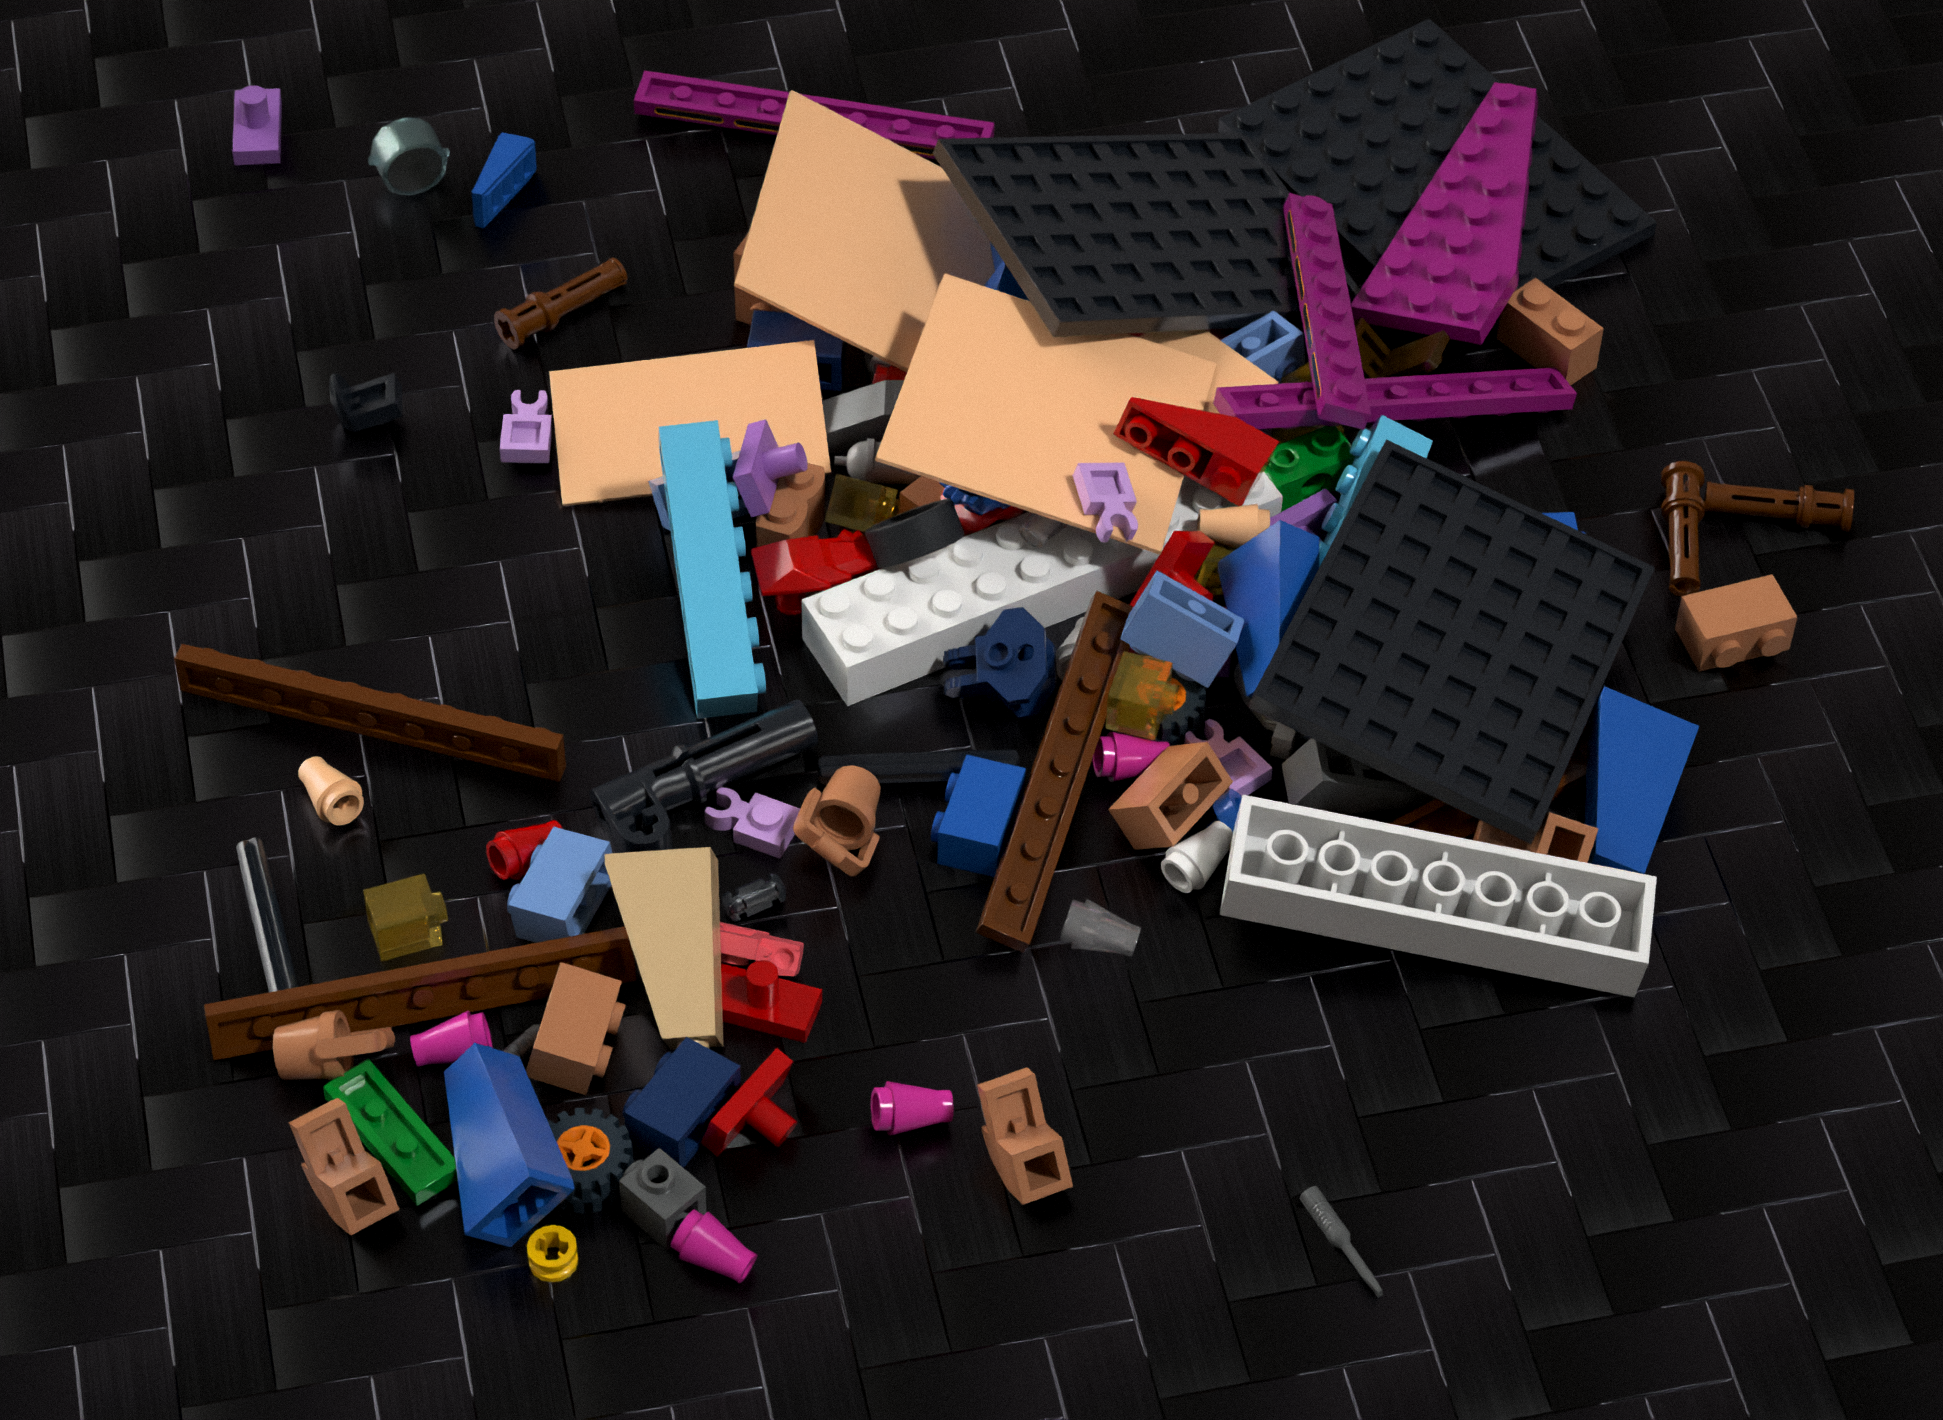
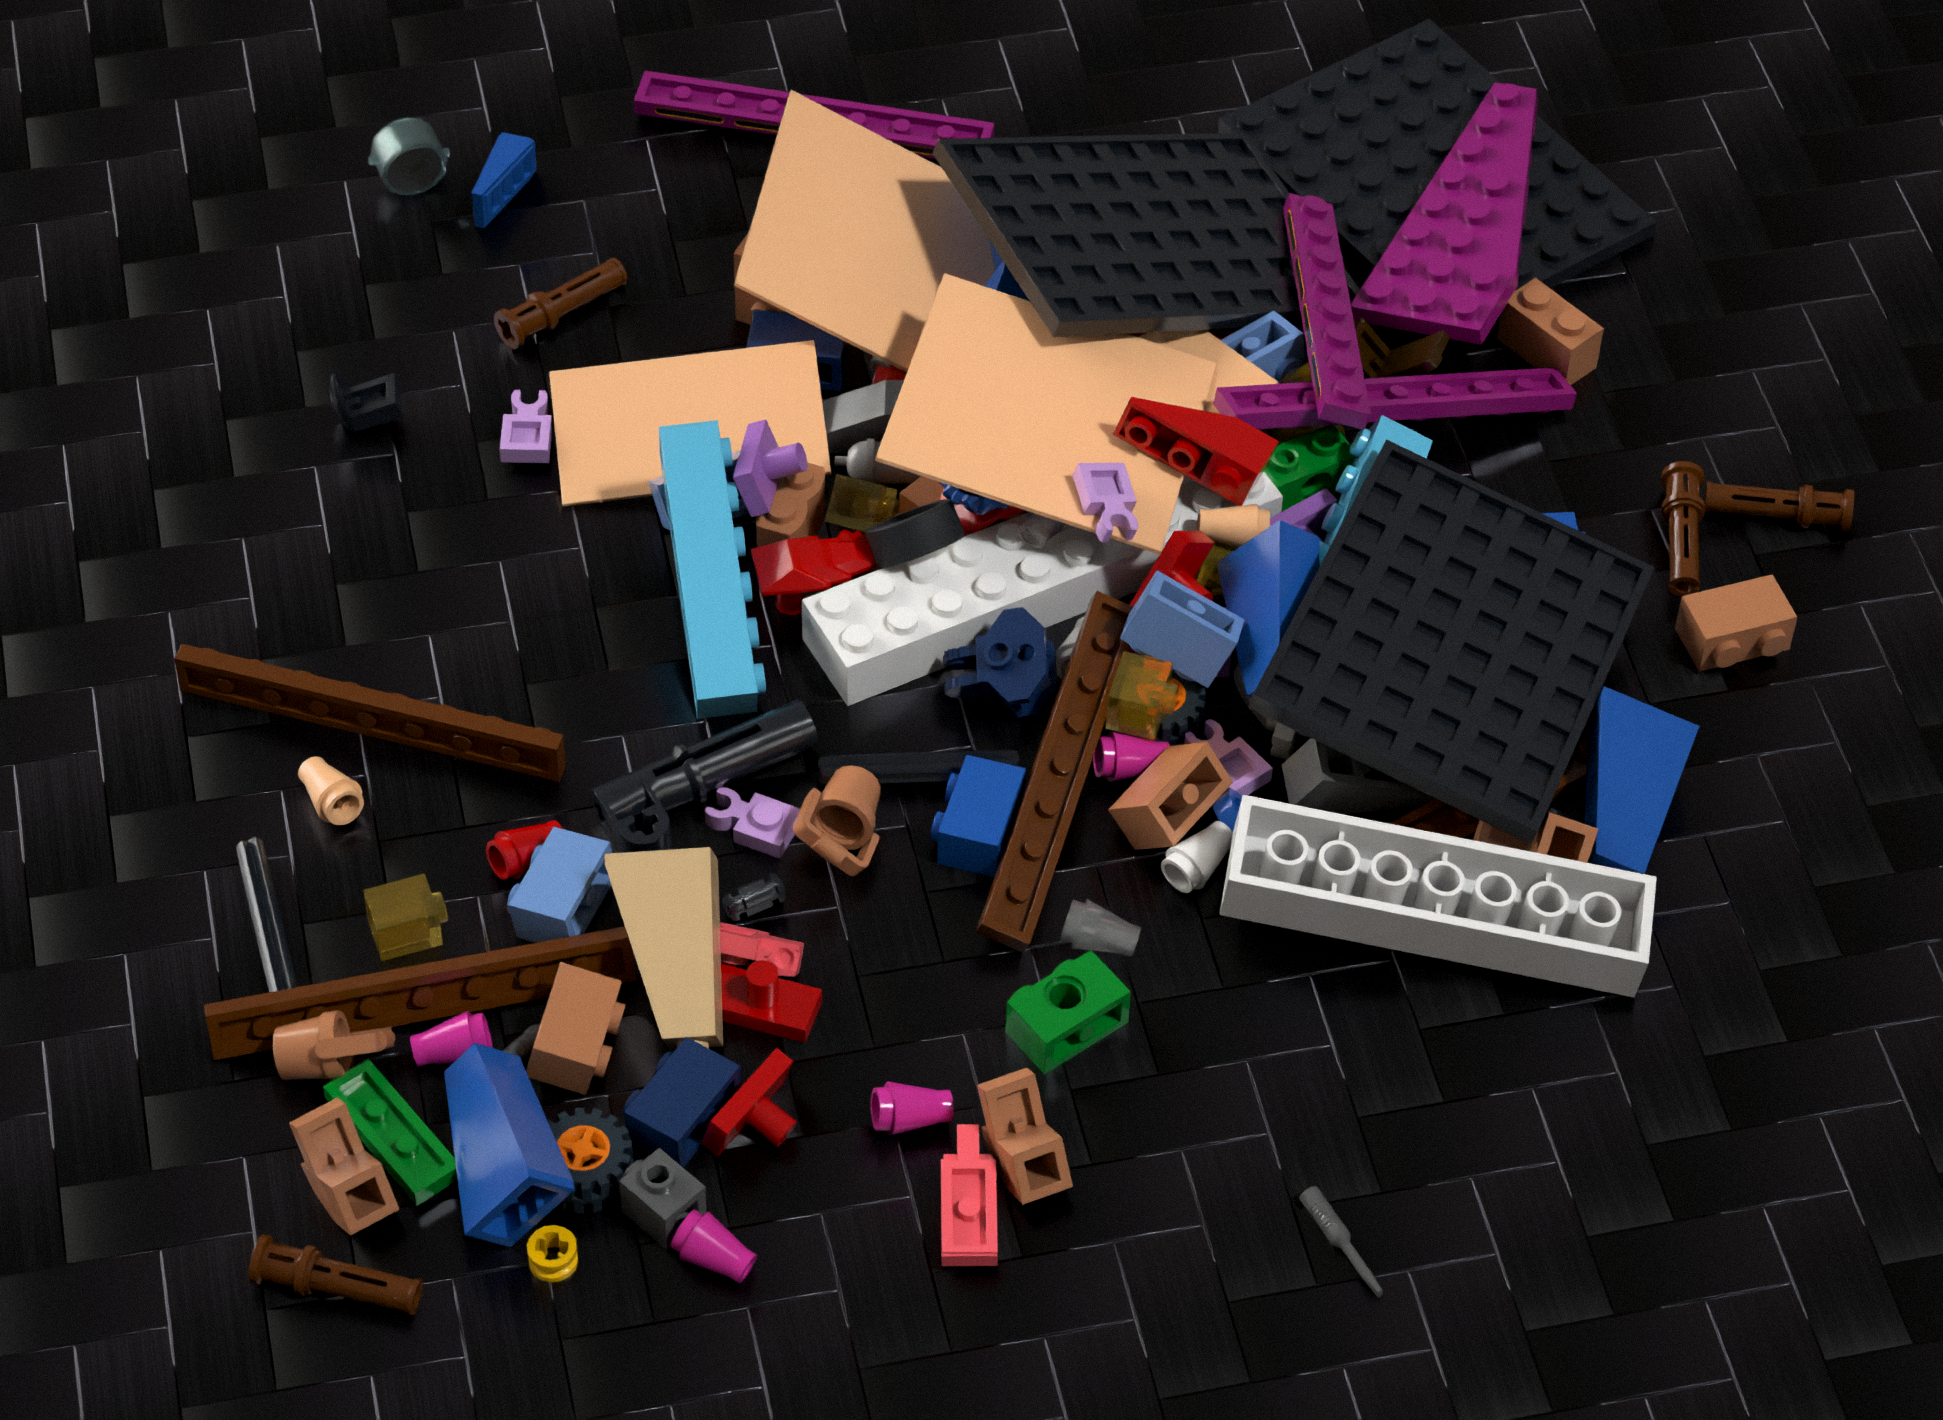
medium lavender tile [233,86,282,165] -> none
none -> reddish brown pin [248,1234,423,1315]
none -> coral hinge [941,1124,998,1266]
none -> green brick [1005,950,1131,1075]

